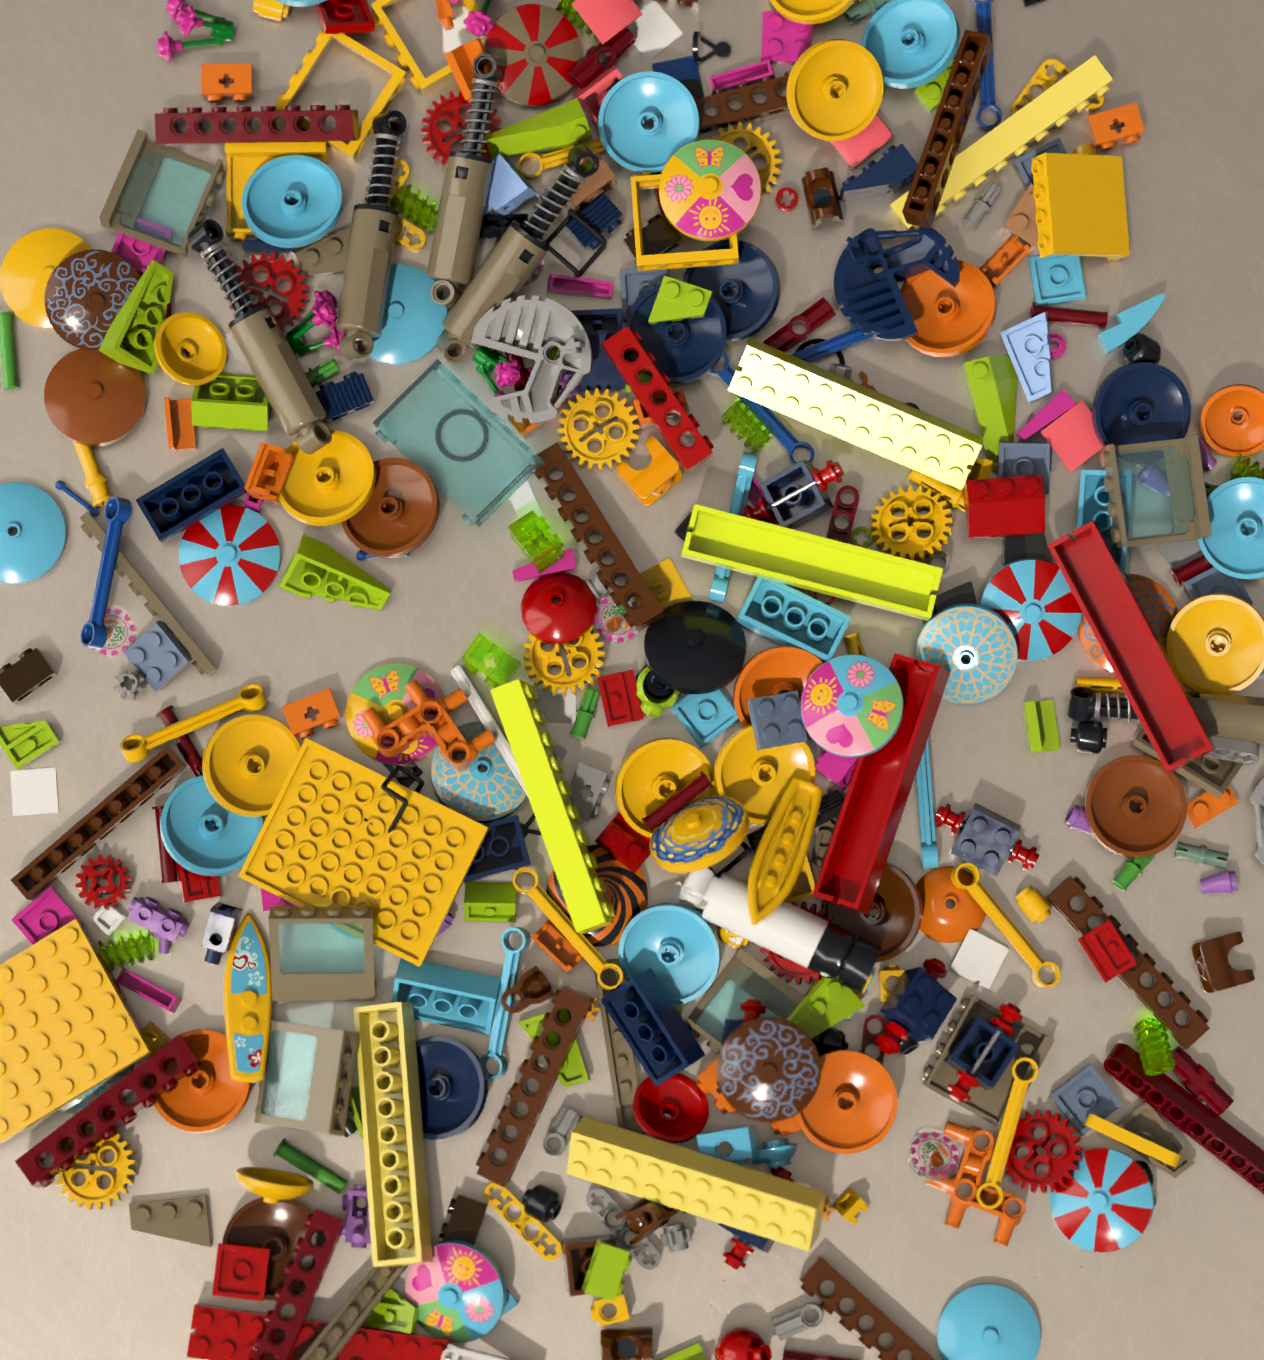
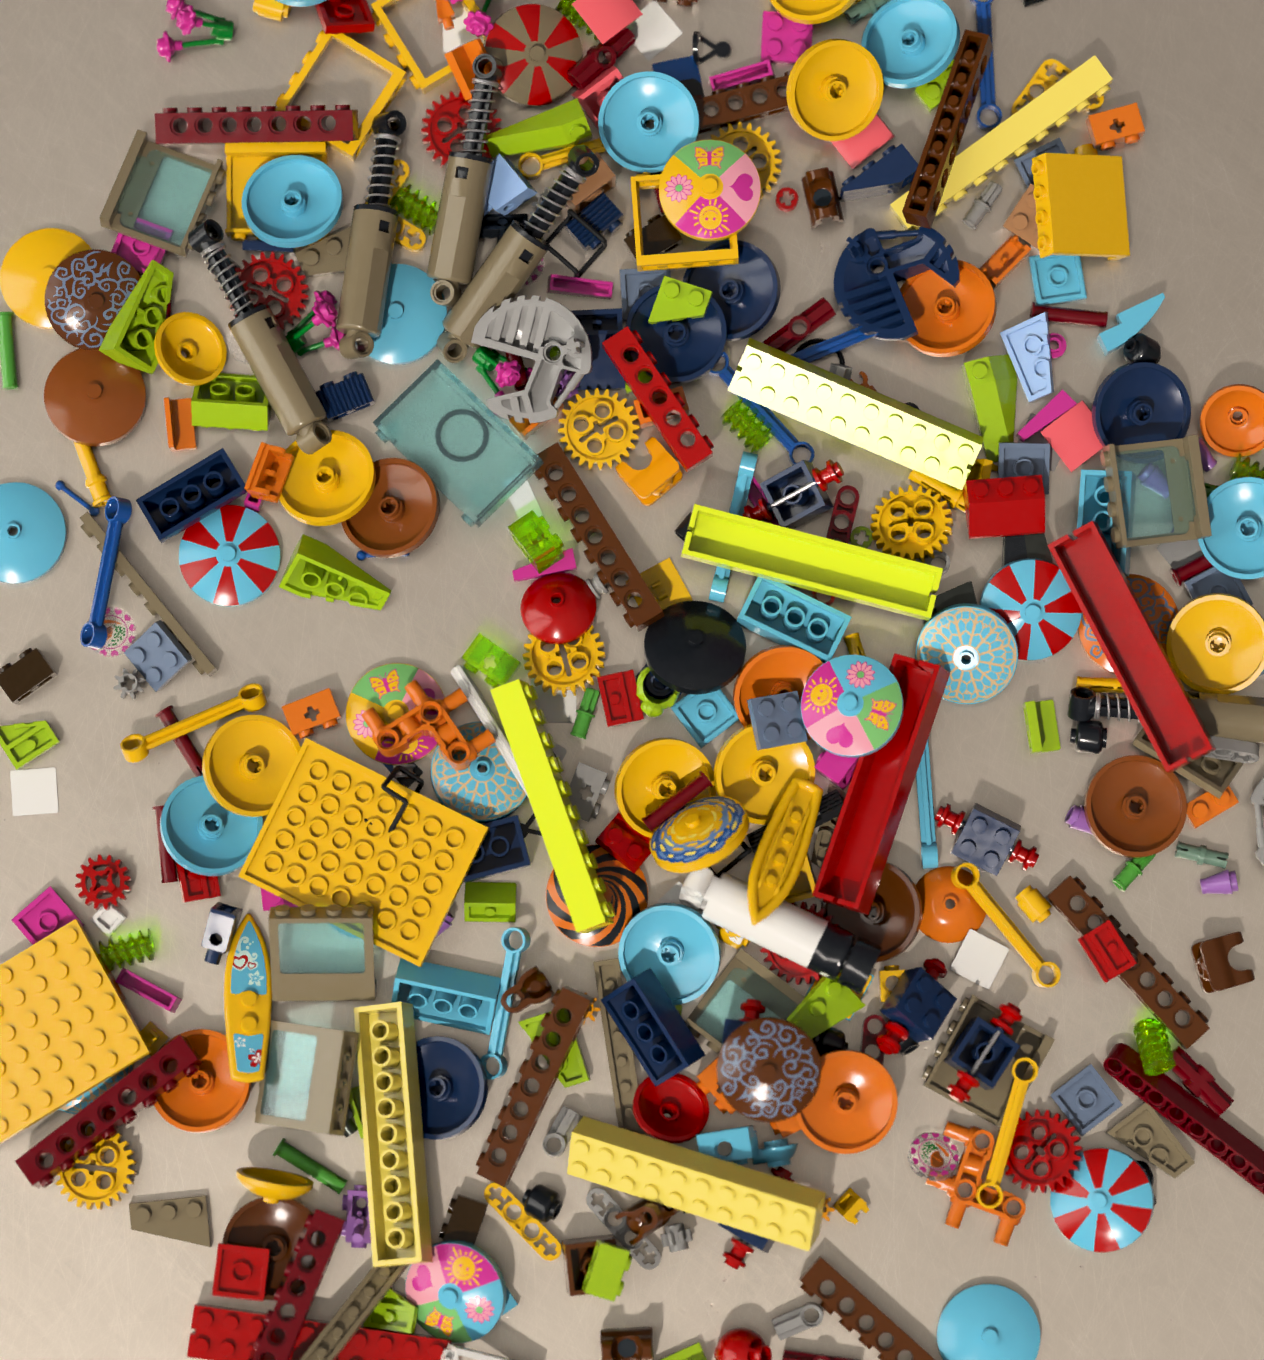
reddish brown brick [11,746,187,901] -> none
medium lavender brick [128,897,190,954] -> none
orange brick [201,63,254,103] -> none
bright green axle [306,358,339,386] -> none
yellow piece [513,867,623,991] -> none
orange hinge [531,920,583,973] -> none
yellow brick [590,1293,630,1326] -> none
tile [593,595,640,645] -> none
yellow beam [1084,1113,1181,1168] -> none

